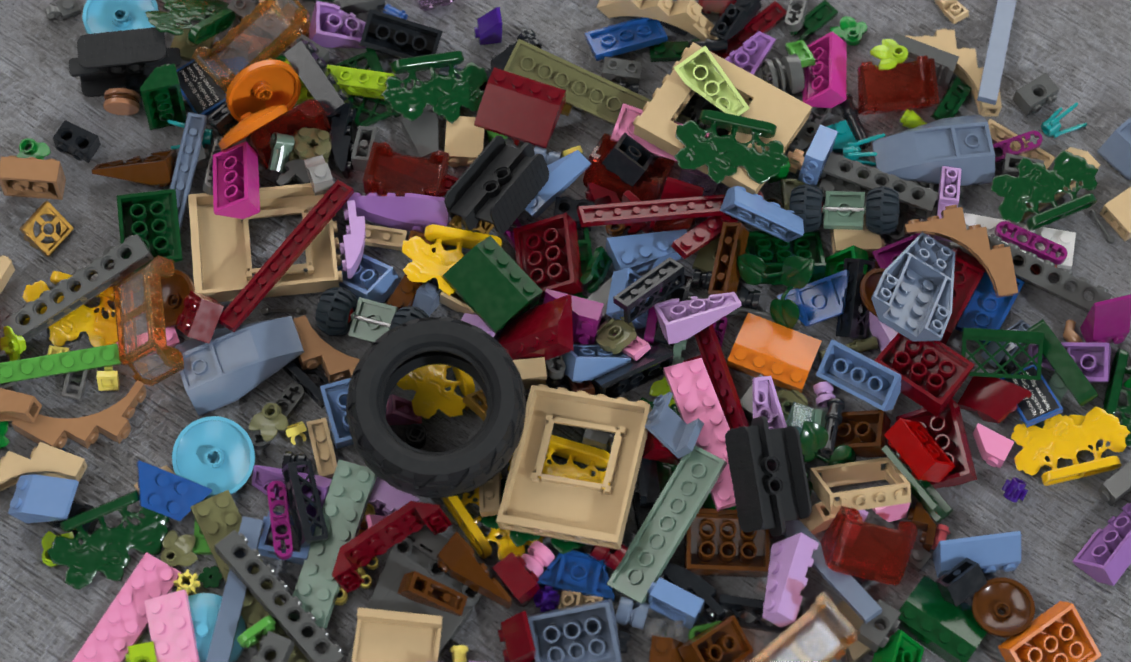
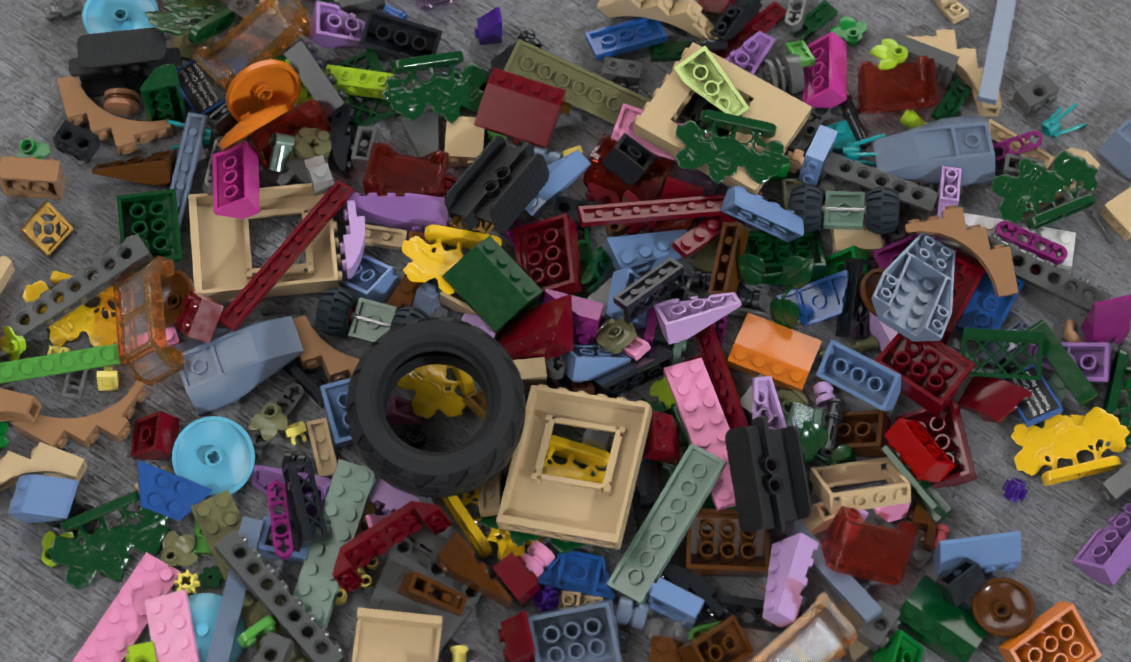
dark red wheel [590,544,628,570] -> none
sand blue panel [645,392,704,459] -> none
bright pink slope [973,423,1014,468] -> none
none -> medium nougat arch [57,76,173,156]
none -> dark red slope [130,411,180,461]

